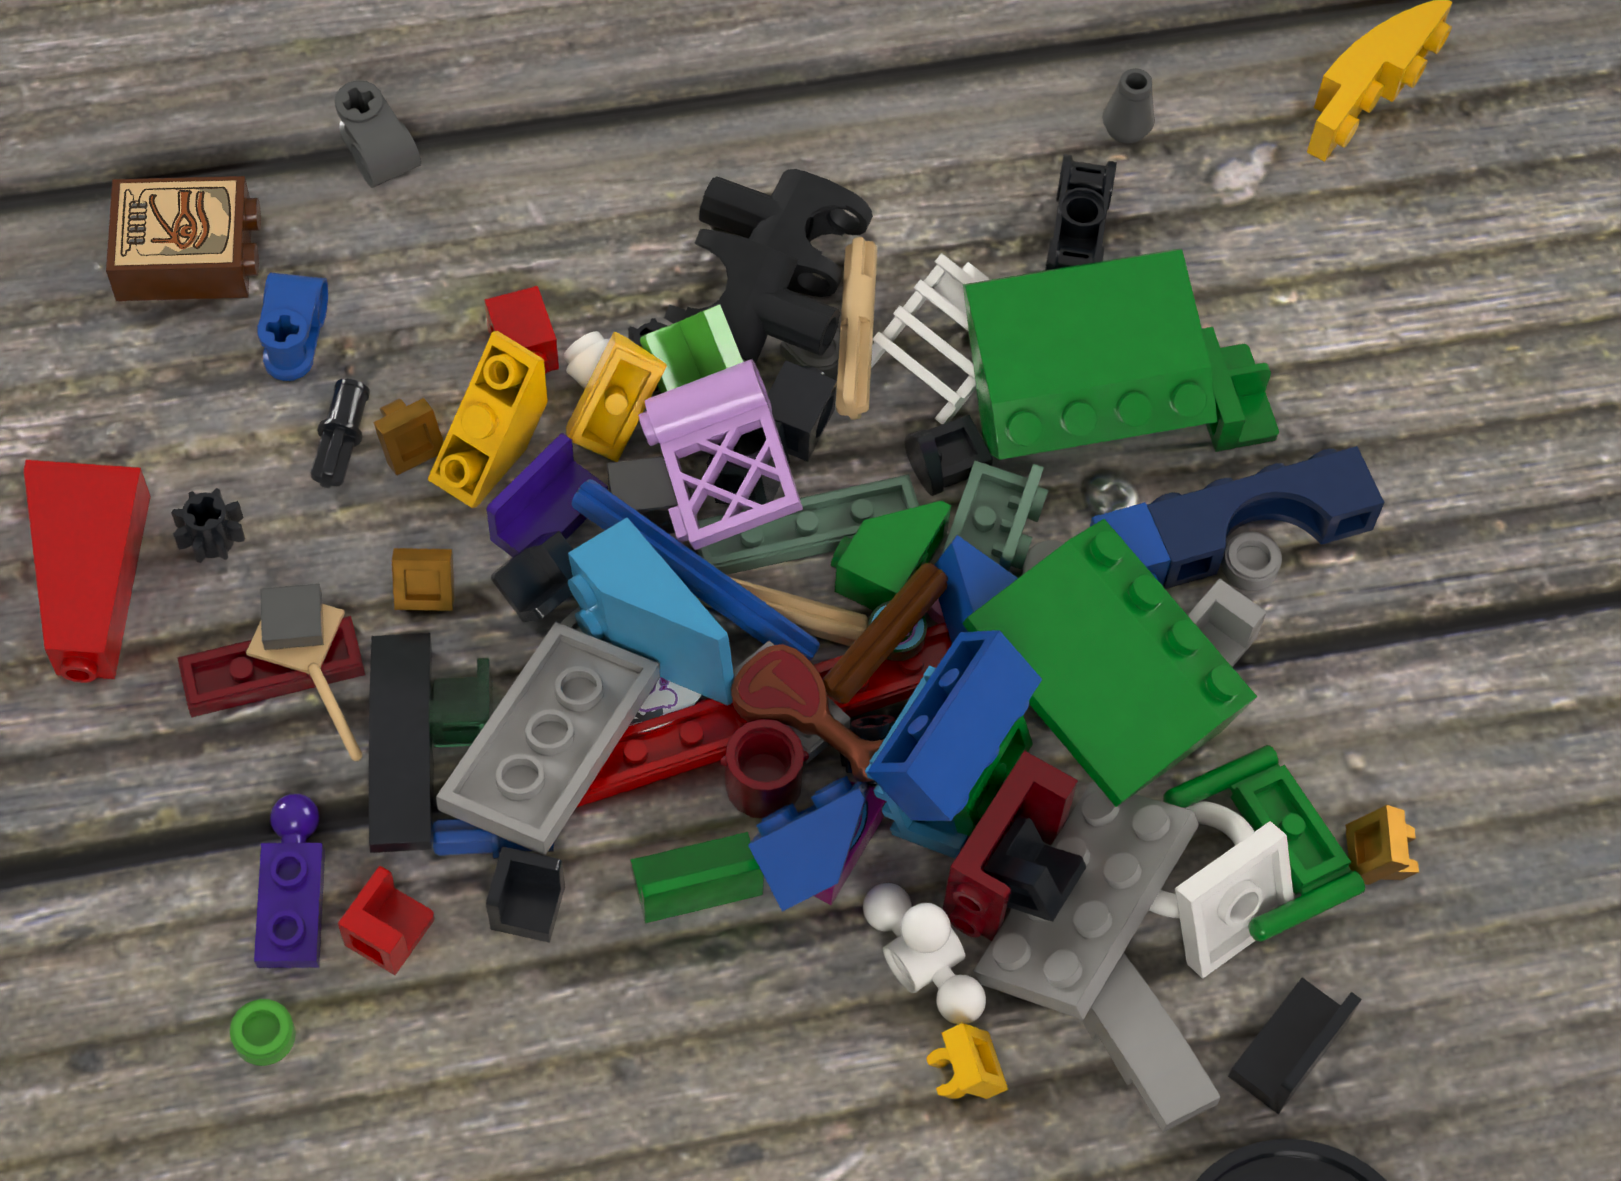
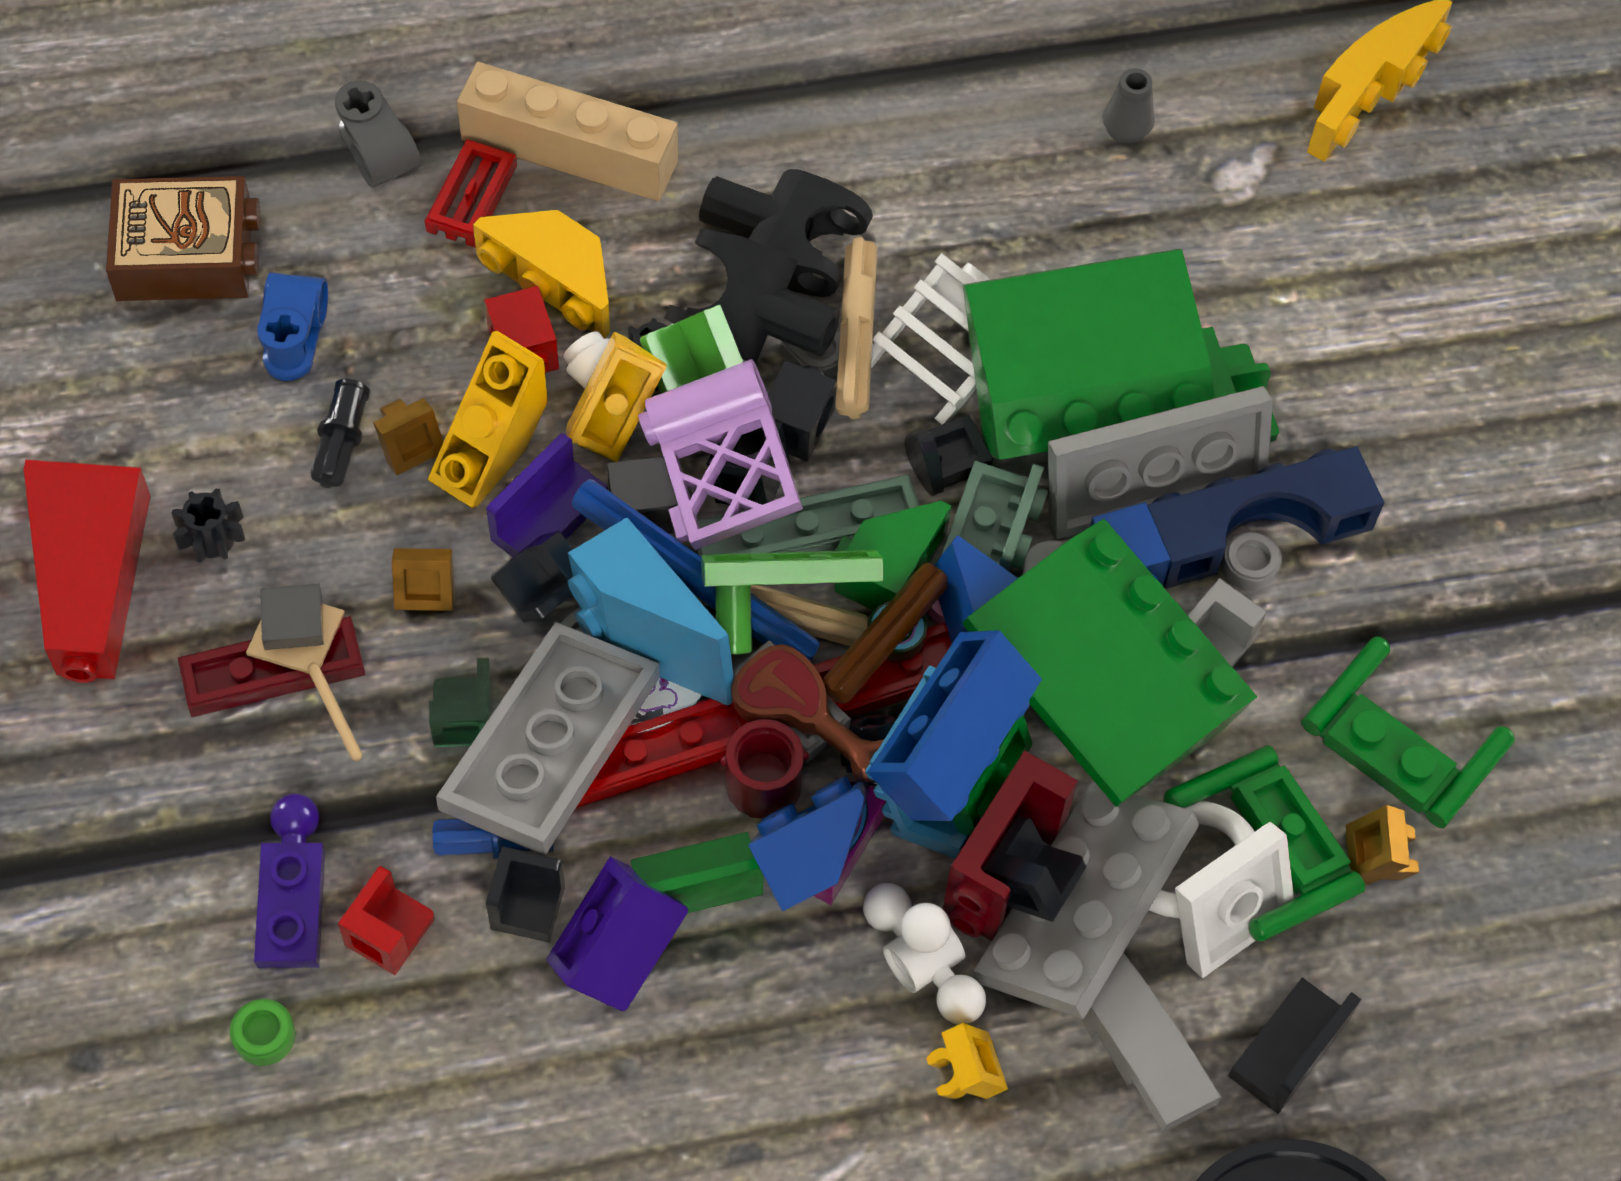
black slope [369,633,434,853] -> none
black piece [1045,154,1117,271] -> none
none -> red tile [425,139,517,248]
none -> tan brick [457,61,678,202]
none -> yellow slope [473,210,610,339]
none -> dark purple panel [545,856,688,1011]
none -> bright green piece [701,550,883,654]
none -> light grey plate [1048,386,1273,540]
none -> green plate [1301,637,1515,829]

